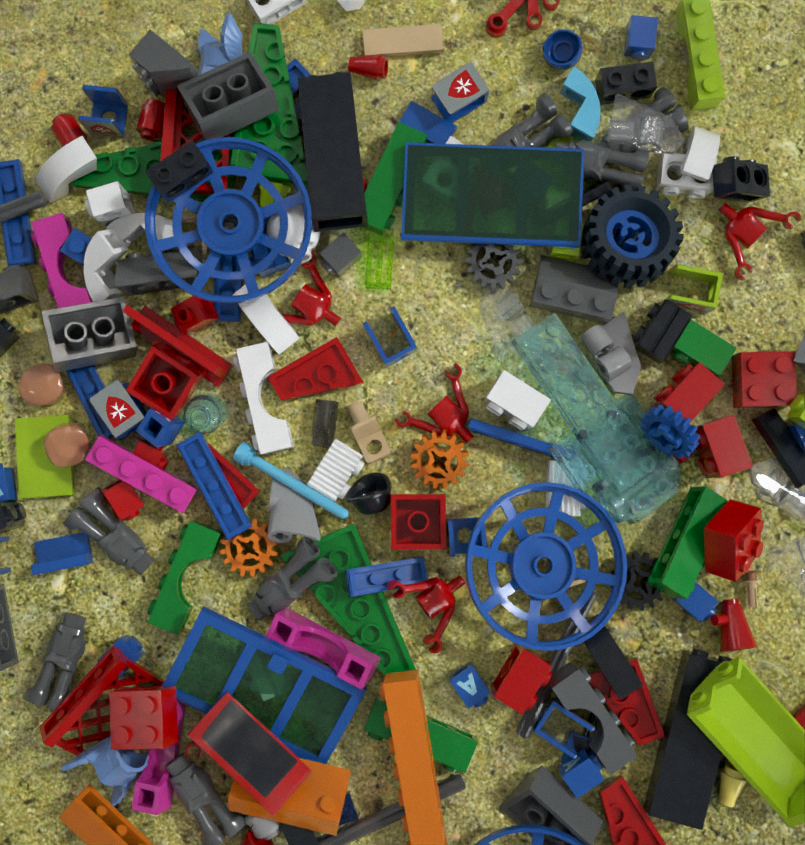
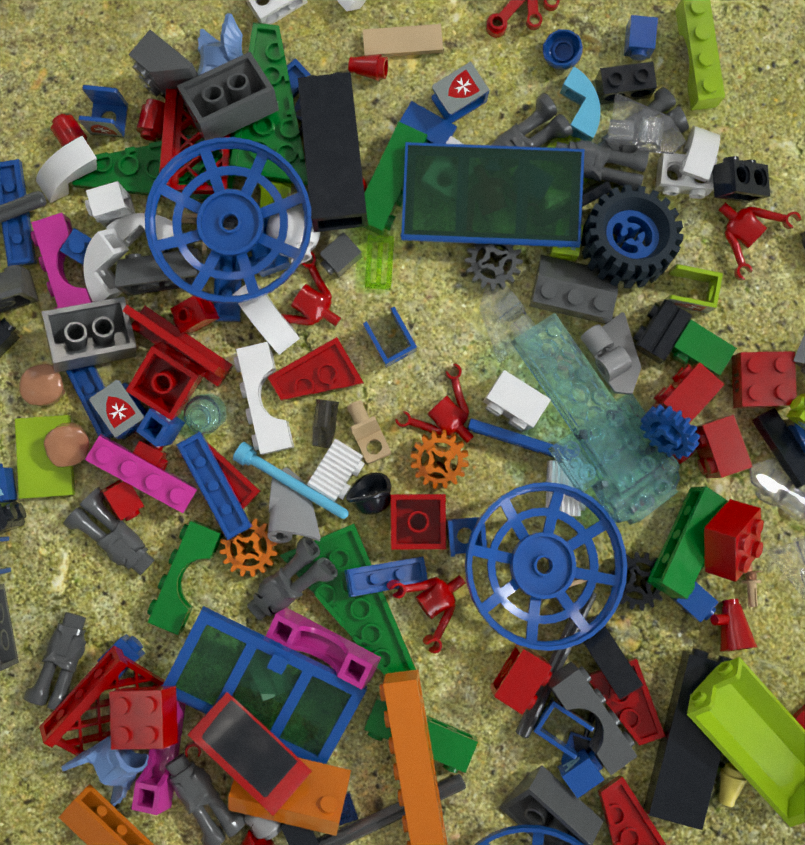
blue panel [31,532,94,575] -> none
black brick [145,140,214,203] -> none
blue brick [449,662,491,709] -> none

